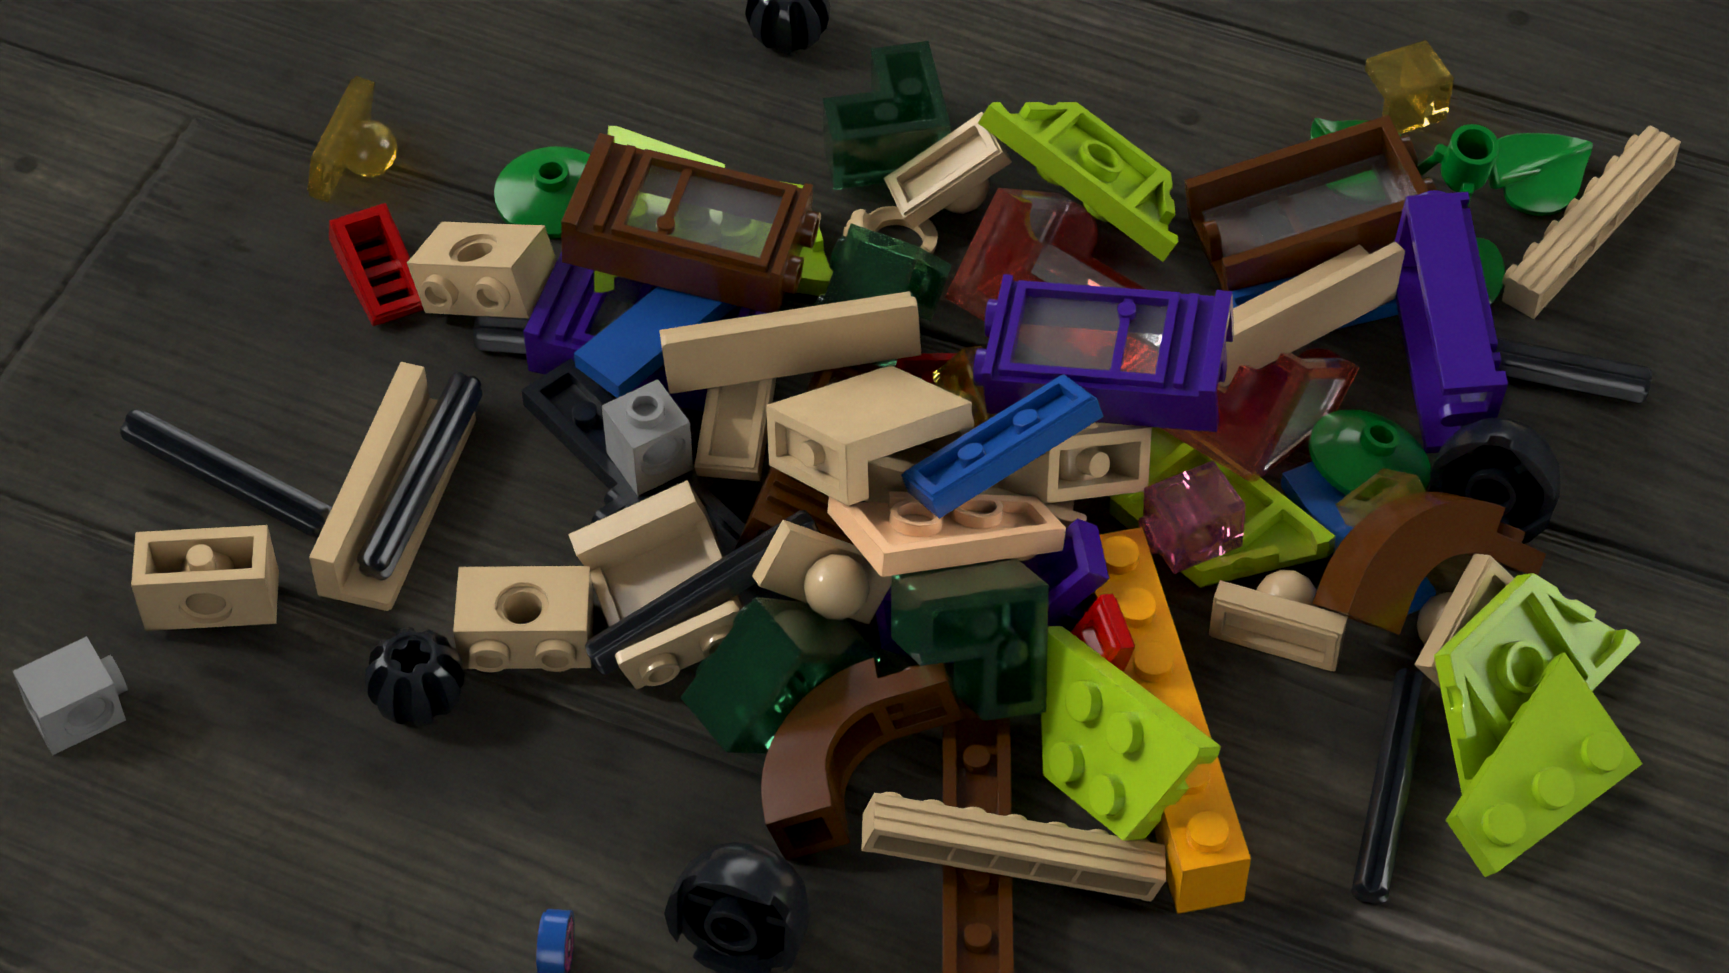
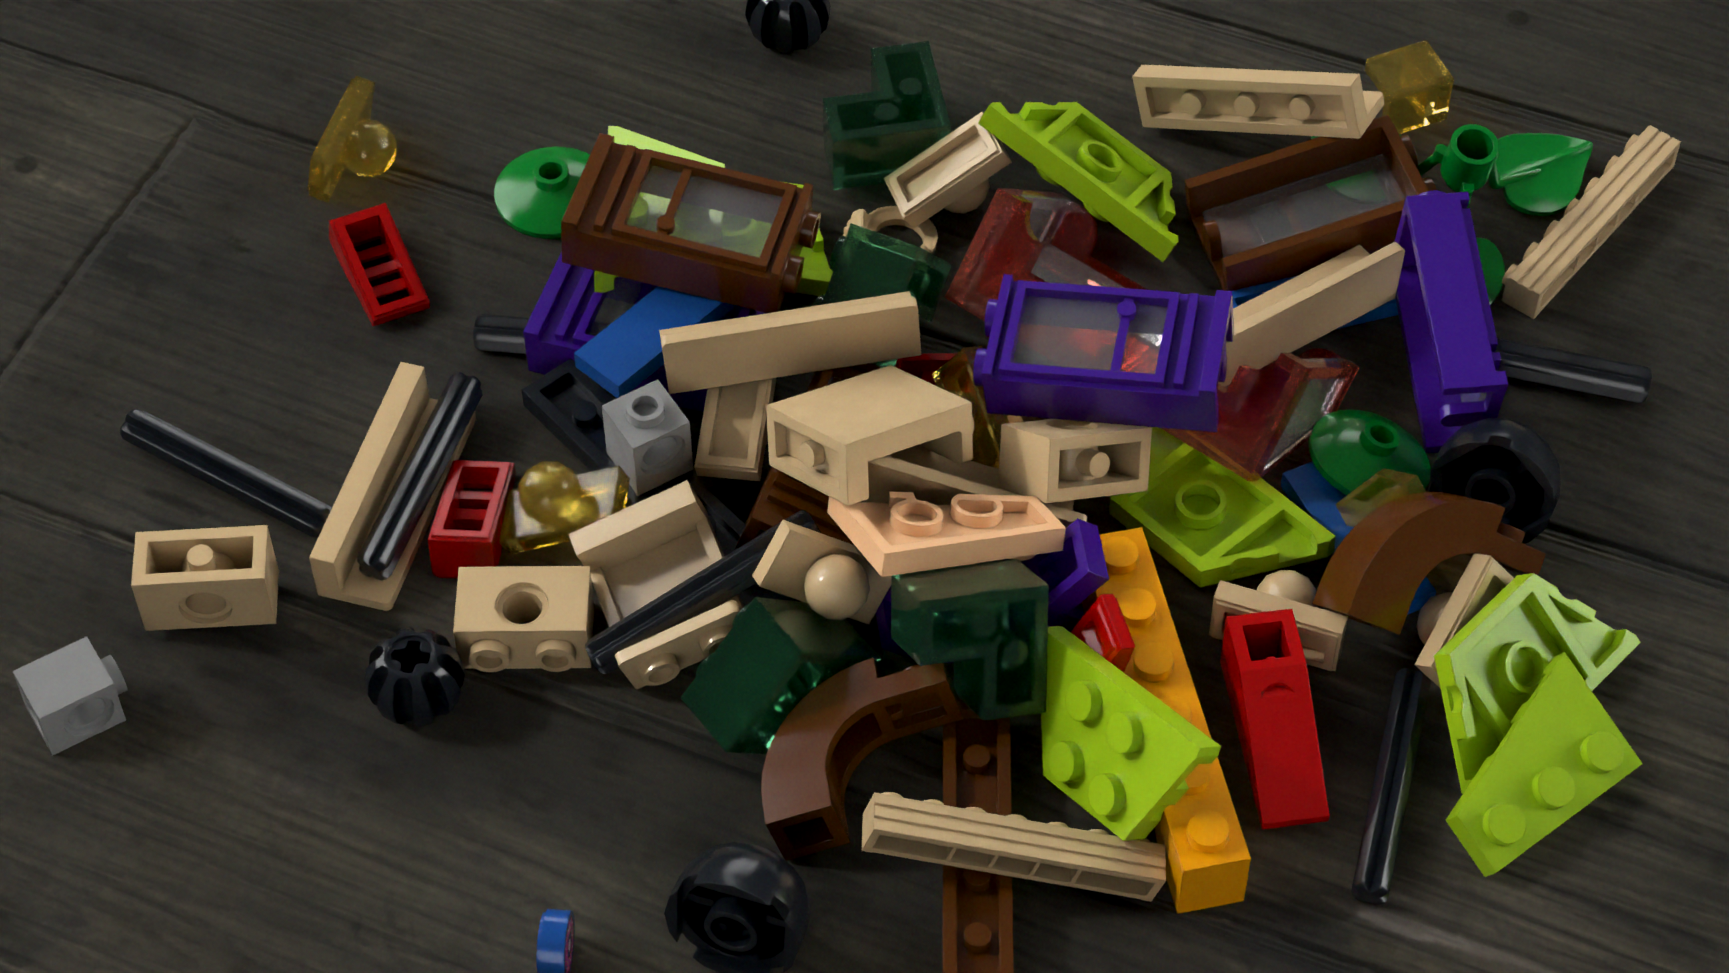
tan brick [407,222,557,319] -> none
blue tile [901,374,1104,519] -> none
clear pink brick [1138,460,1246,574] -> none
none -> red slope [428,460,516,579]
none -> clear yellow tile [499,461,630,554]
none -> tan panel [1132,65,1384,139]
none -> red slope [1220,609,1330,830]

